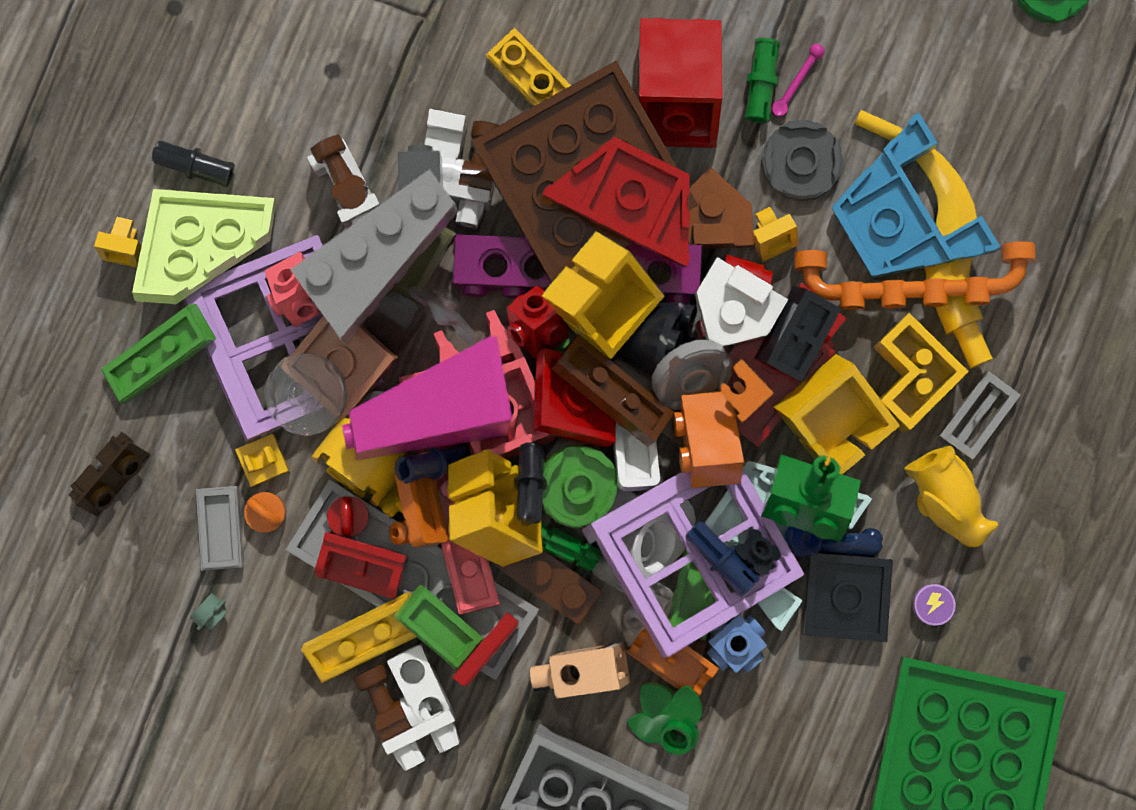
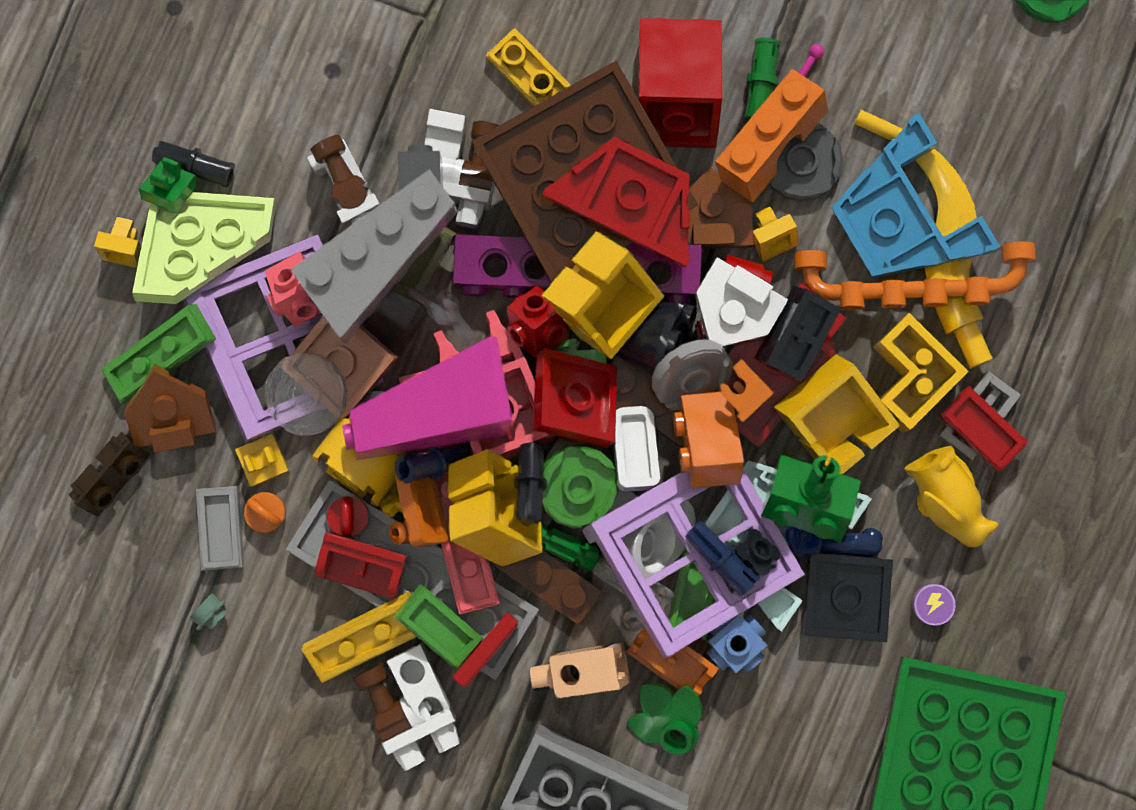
reddish brown plate [551,334,674,447] -> none
none -> dark orange plate [124,364,216,453]
none -> green tile [139,157,197,213]
none -> orange arch [715,69,828,203]
none -> red tile [938,385,1029,473]

